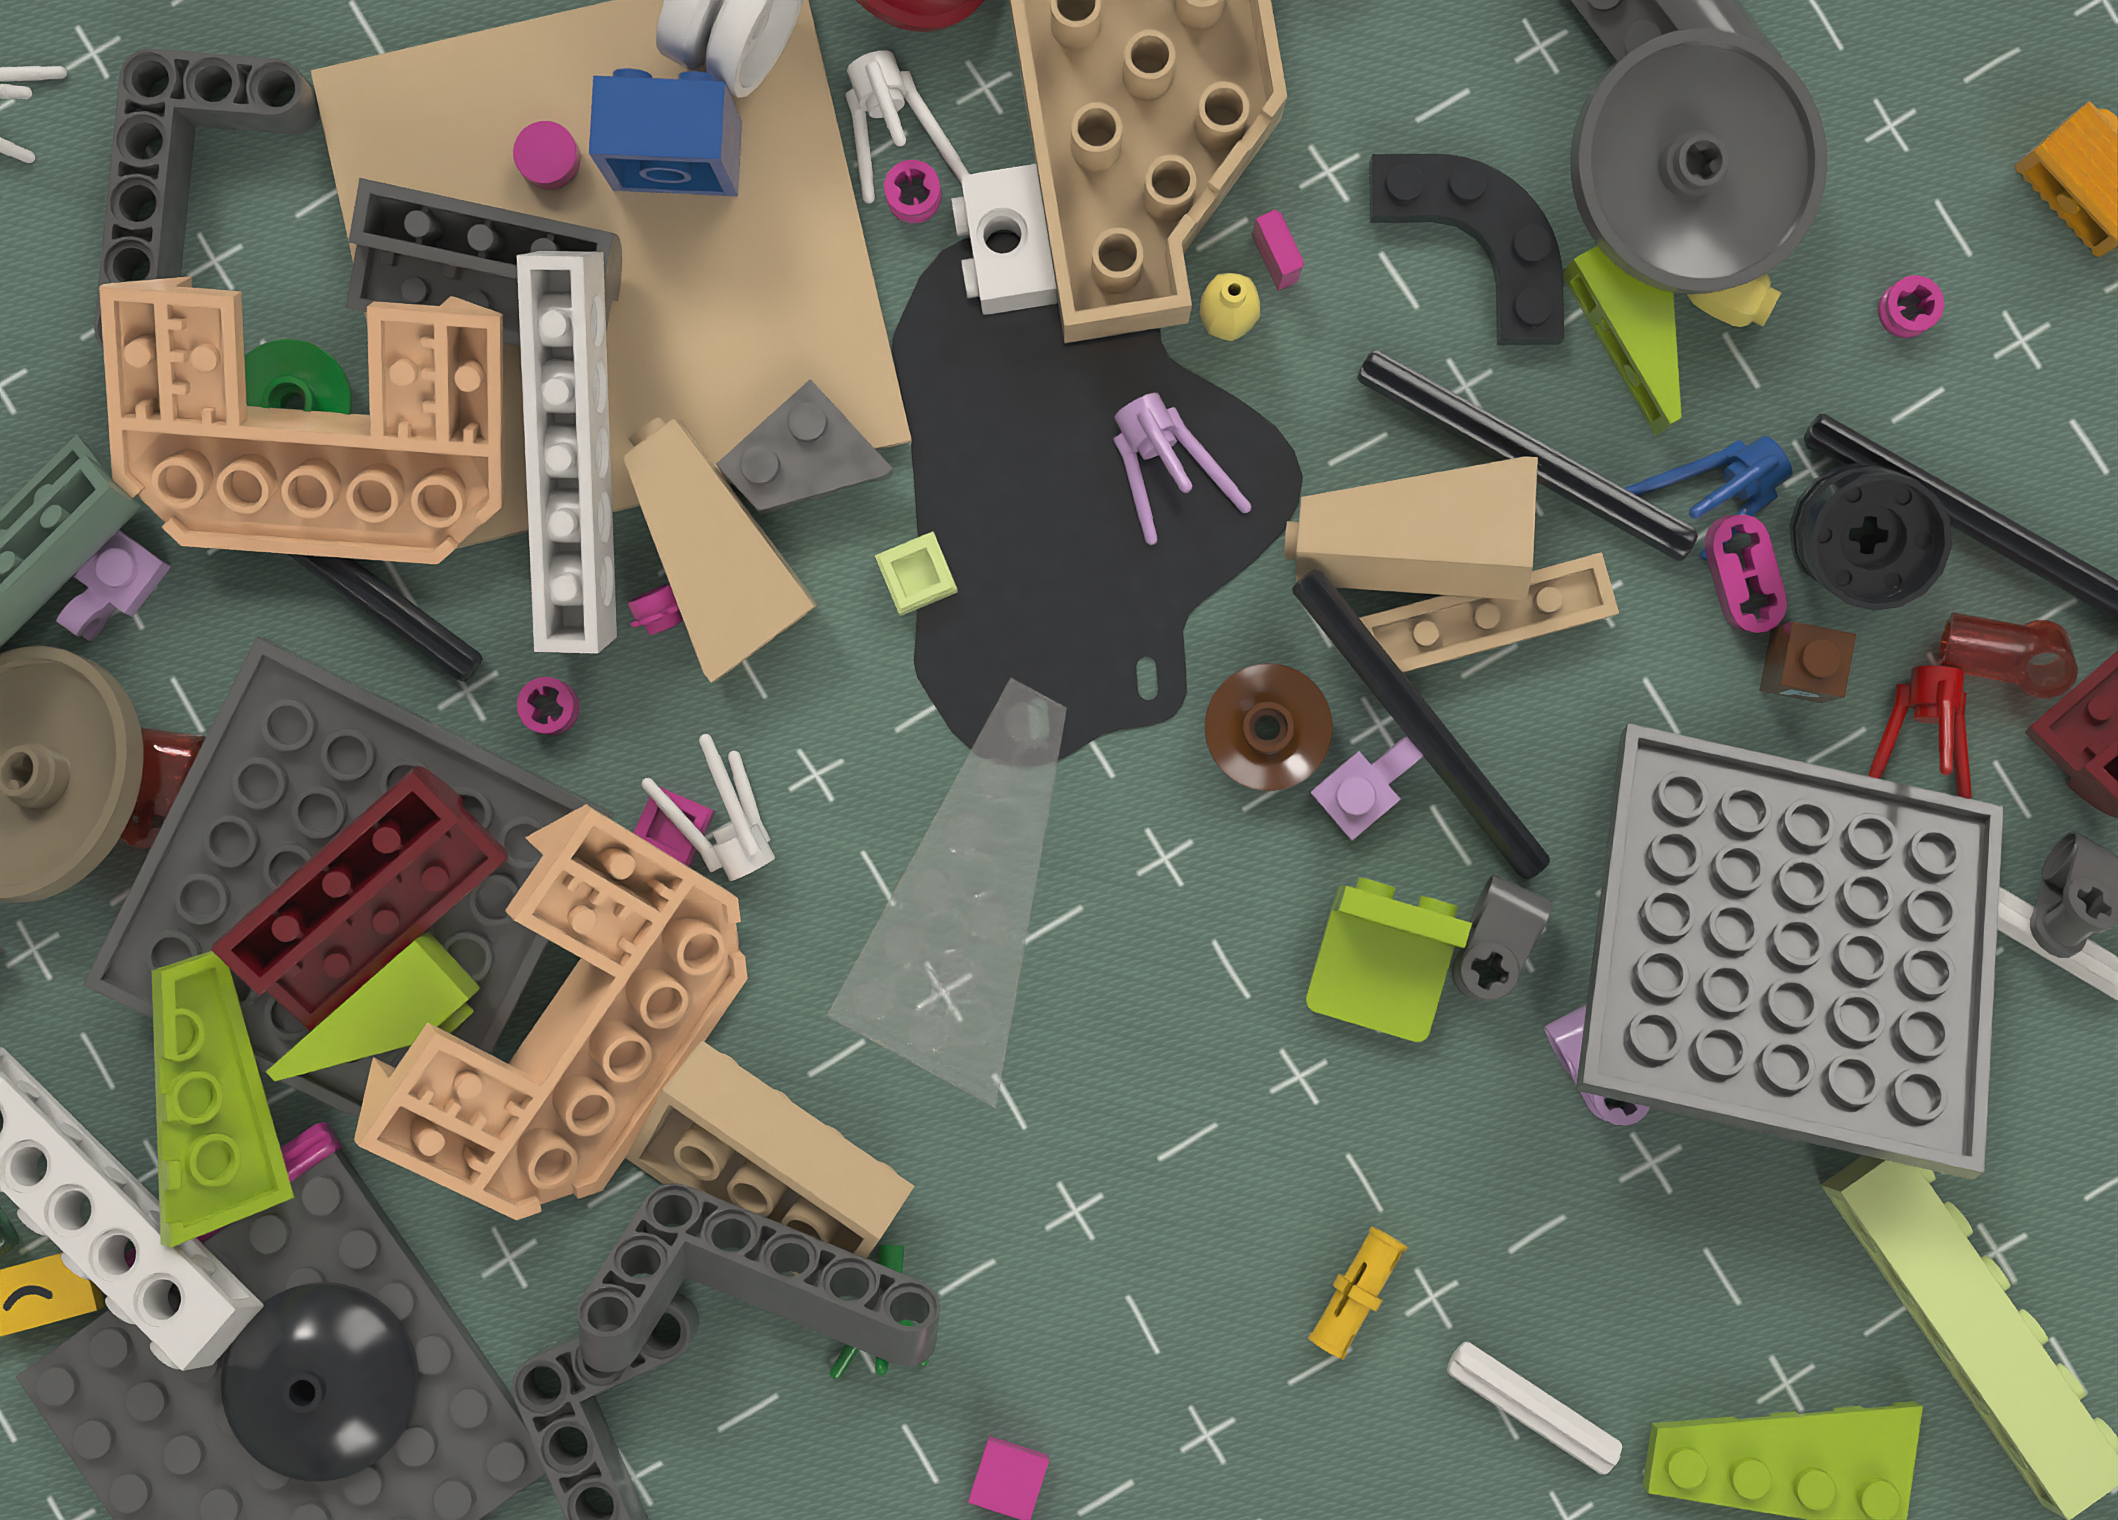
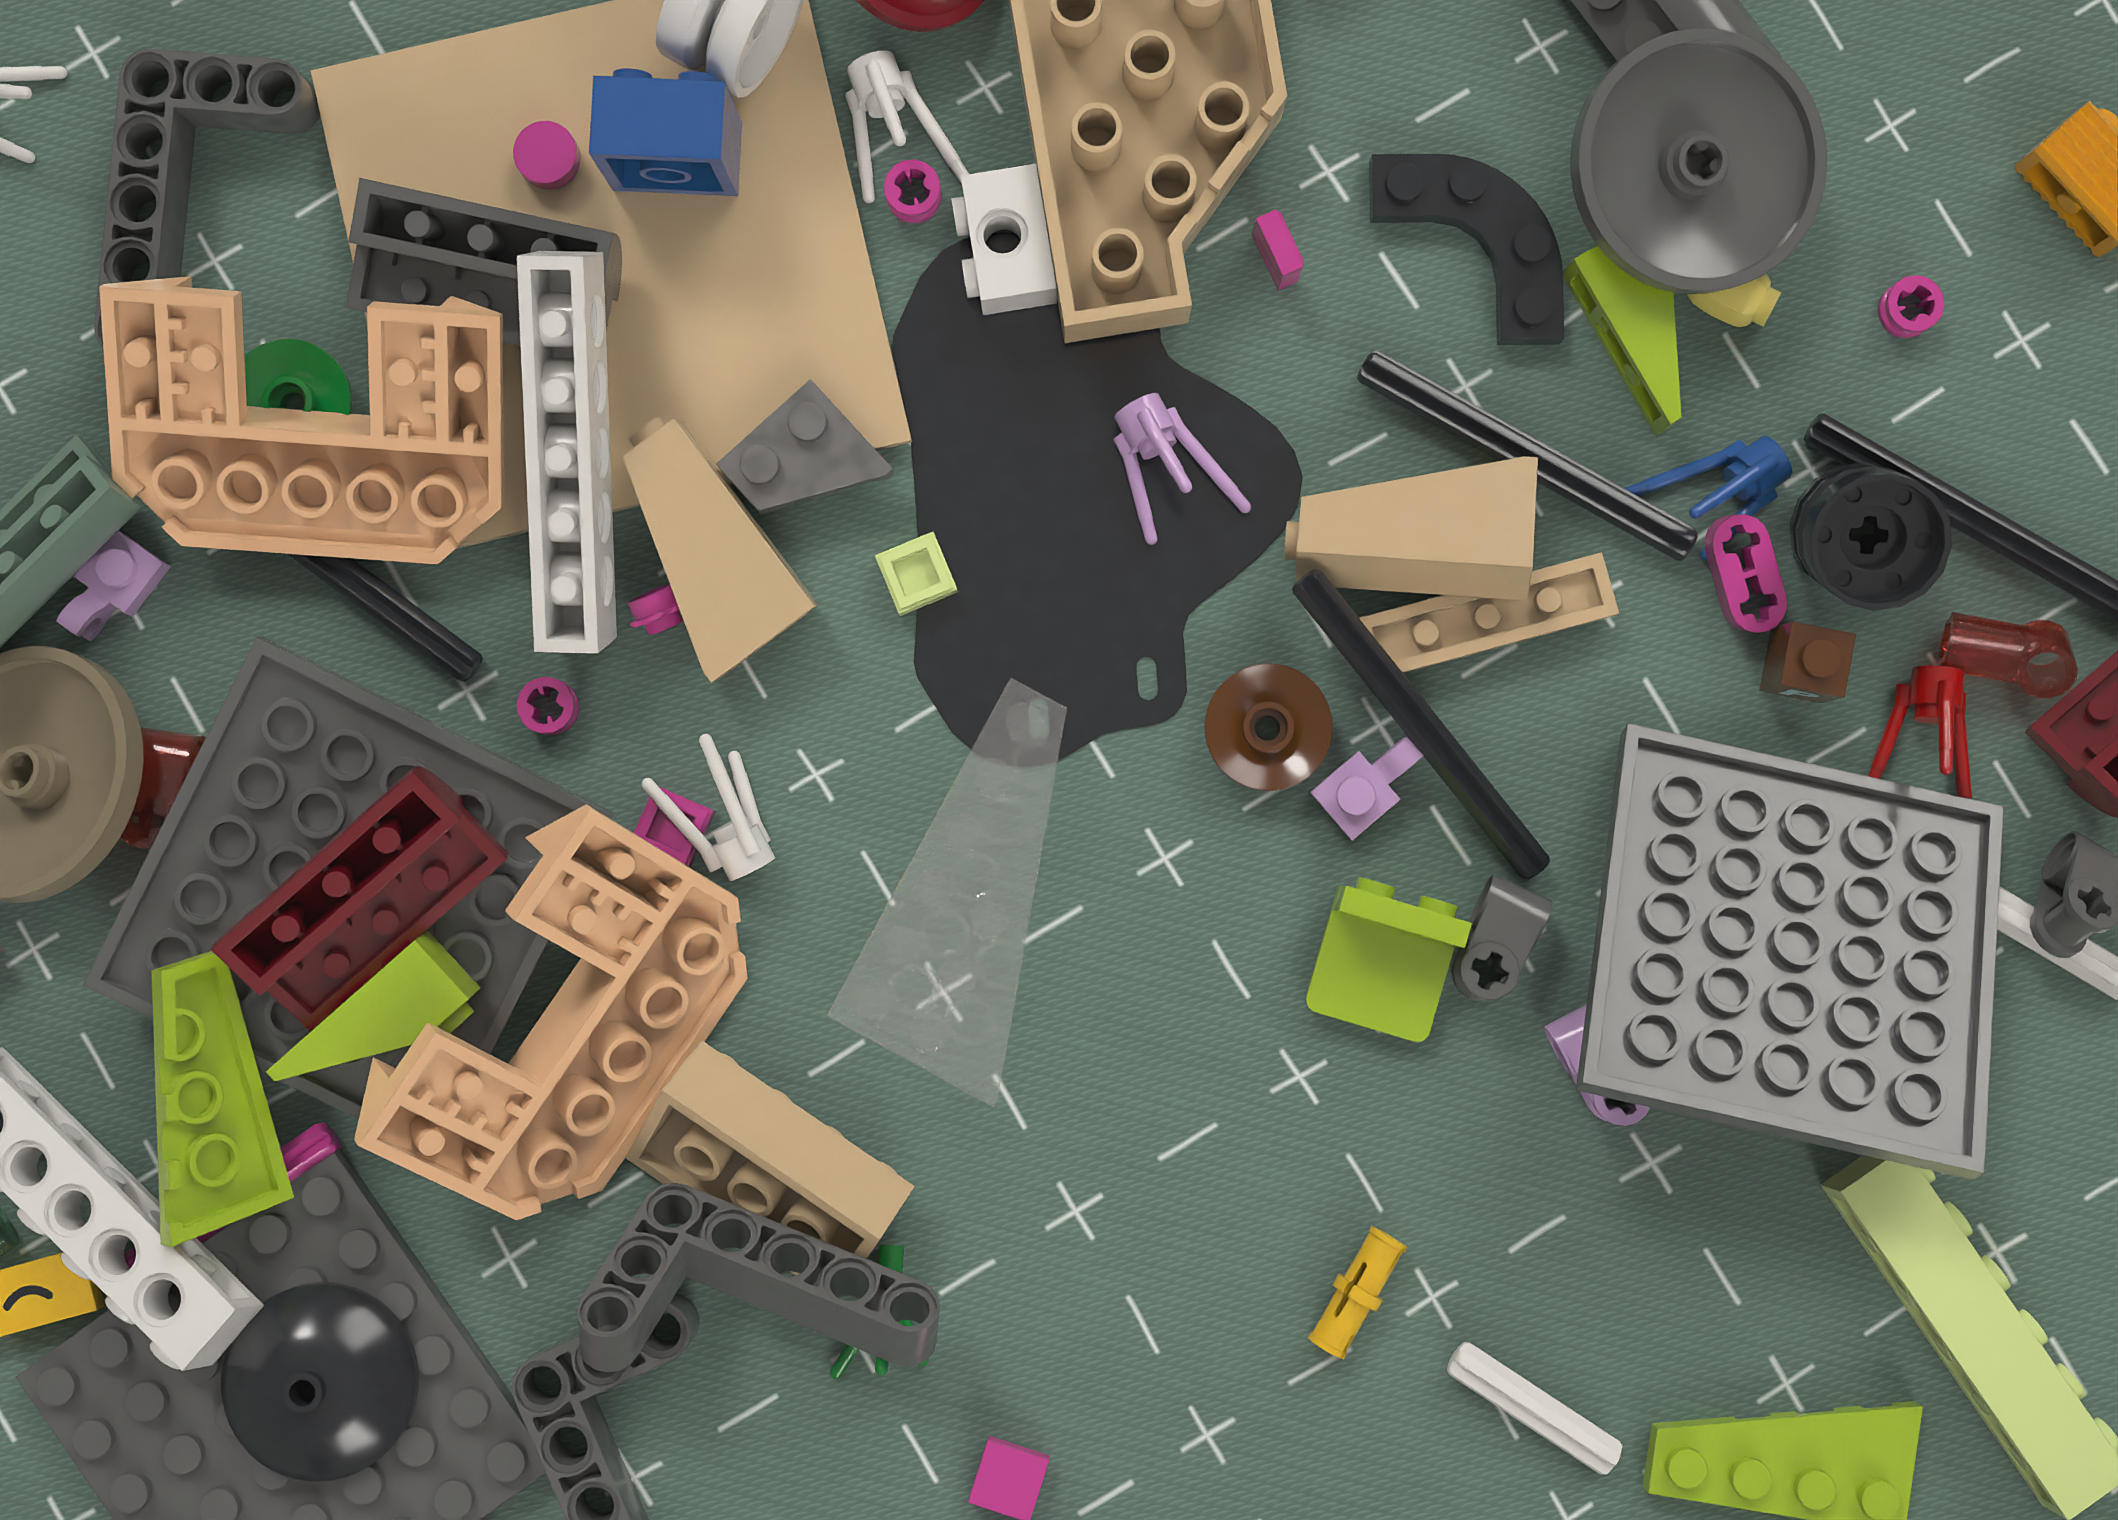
light yellow plant [1199,273,1261,341] -> none

